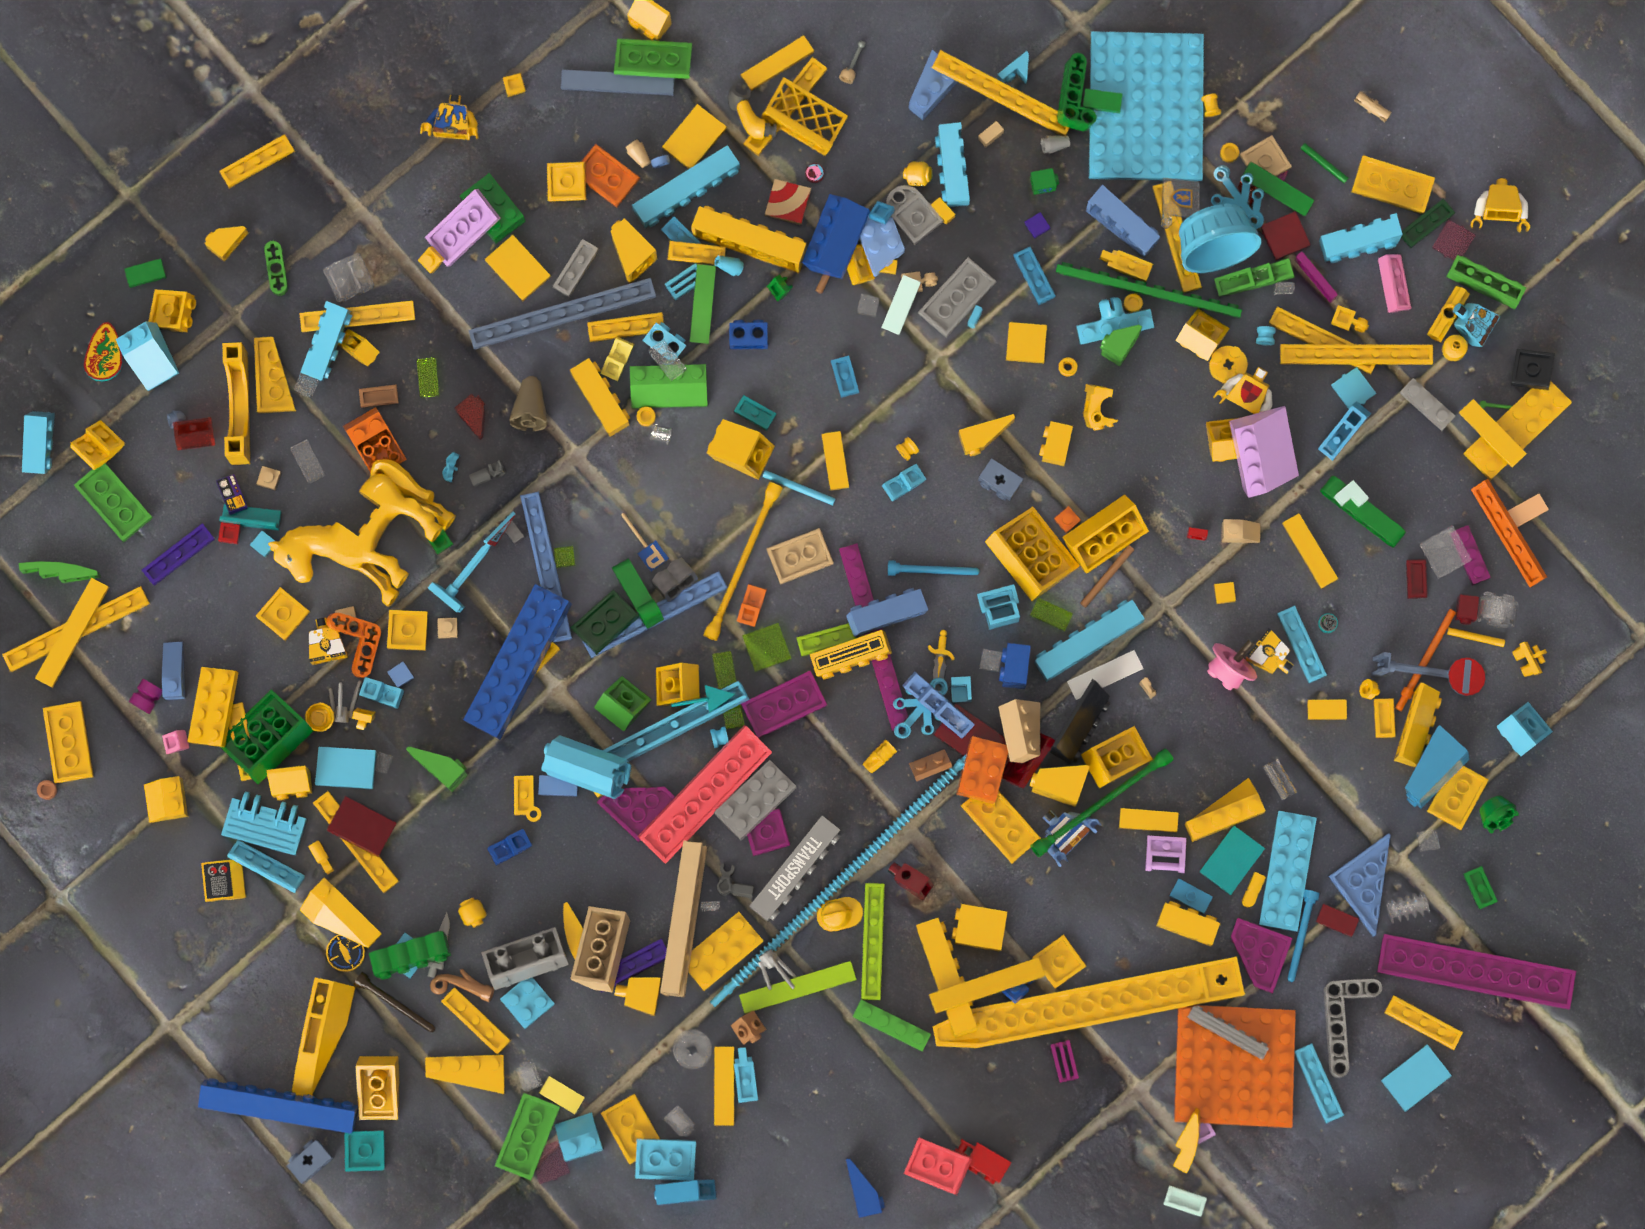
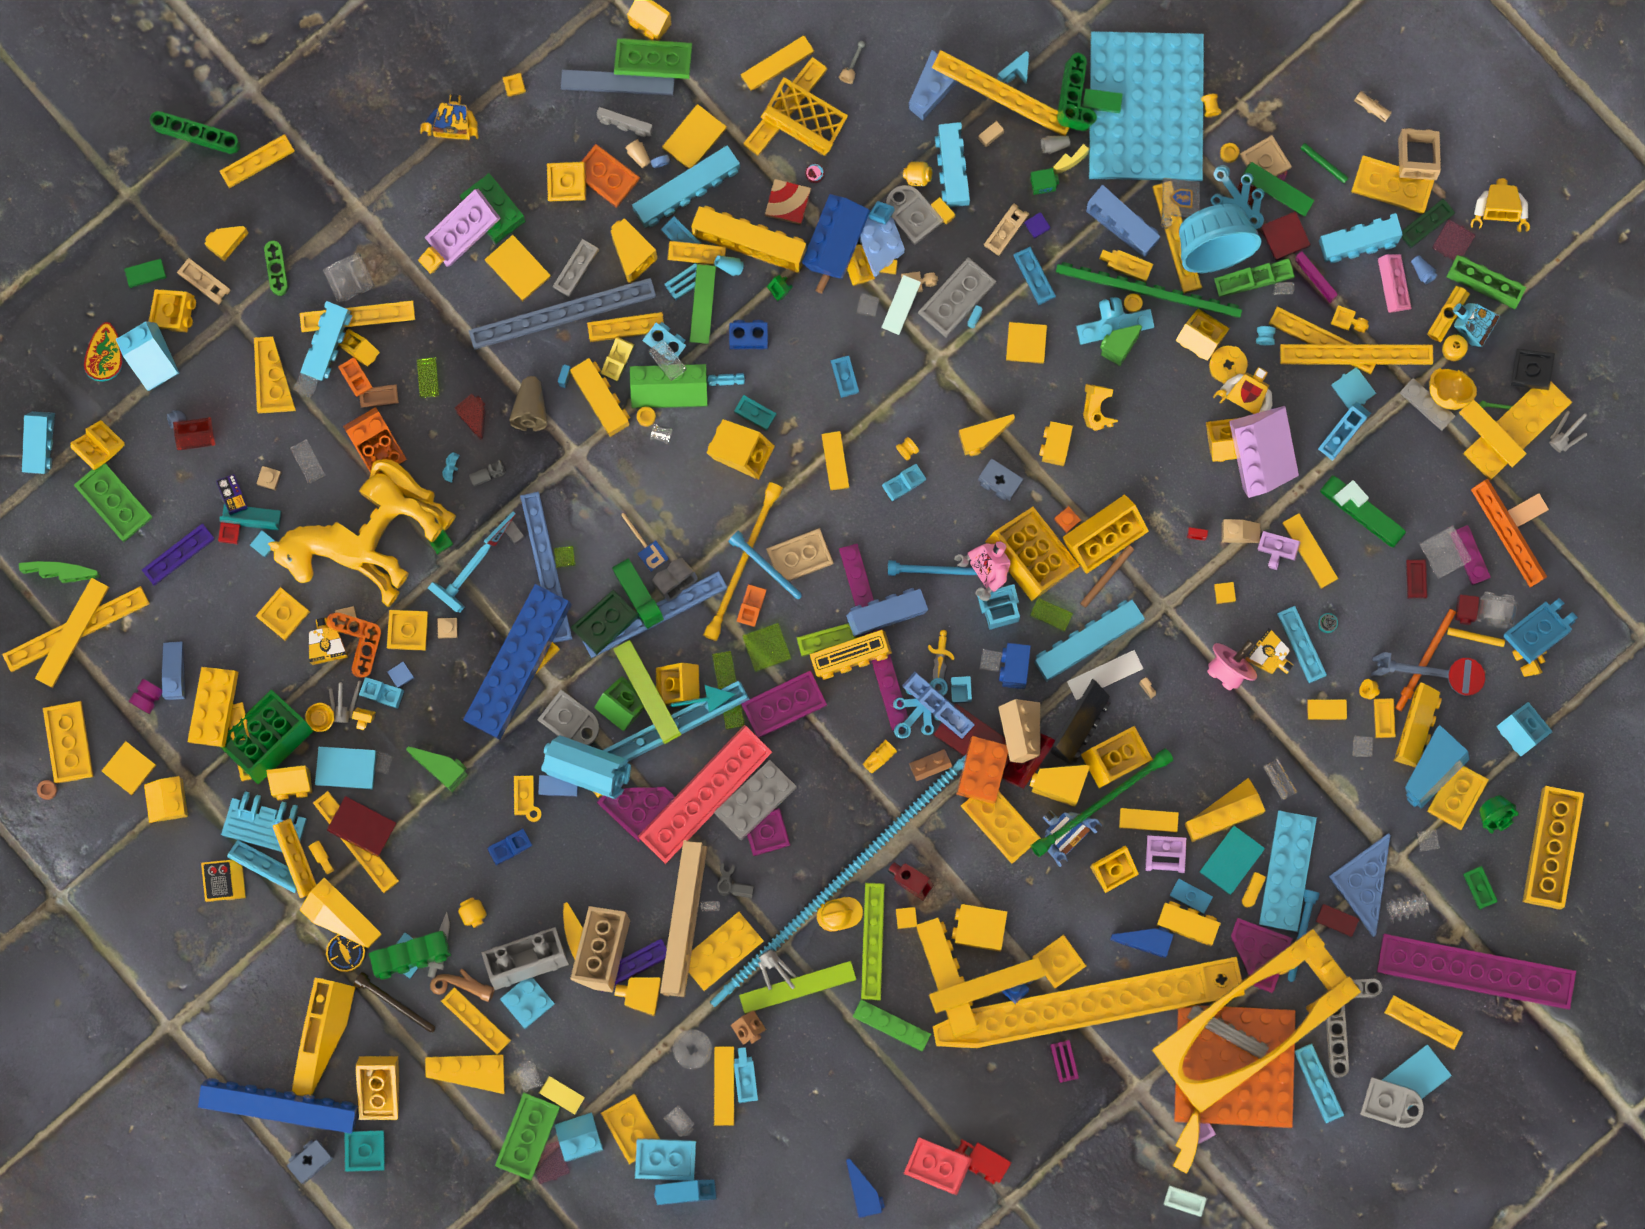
bright pink slope [162,730,189,754] -> none
yellow arch [222,342,250,465] -> none
medium azure wheel [710,726,728,748] -> none
piece [728,85,777,140] -> none
light grey brick [749,816,841,922] -> none
medium azure bar [763,470,836,506] -> none
yellow plate [1058,357,1078,377] -> none
none -> yellow tile [102,741,156,795]
none -> green beam [150,111,240,154]
none -> tan plate [177,258,231,305]
none -> yellow tile [273,818,316,898]
none -> orange slope [338,357,373,397]
none -> light grey tile [537,690,599,746]
none -> dark azure tile [558,365,571,388]
none -> light grey plate [597,107,653,137]
none -> lime tile [613,640,681,744]
none -> medium azure axle [708,373,745,386]
none -> dark azure piece [728,530,802,599]
none -> yellow tile [896,907,917,929]
none -> bright pink torso [954,542,1010,601]
none -> tan plate [984,203,1030,256]
none -> light yellow slope [1053,144,1089,174]
none -> yellow slope [1090,845,1139,893]
none -> blue slope [1110,927,1174,958]
none -> yellow windscreen [1152,929,1361,1113]
none -> lavender plate [1258,531,1300,570]
none -> clear tile [1352,736,1373,757]
none -> light grey tile [1360,1077,1424,1128]
none -> tan window [1398,128,1441,180]
none -> medium blue cone [1411,255,1437,284]
none -> yellow cylinder [1429,368,1477,410]
none -> dark azure tile [1503,598,1578,664]
none -> yellow brick [1523,786,1584,910]
none -> light grey plant [1549,411,1587,453]

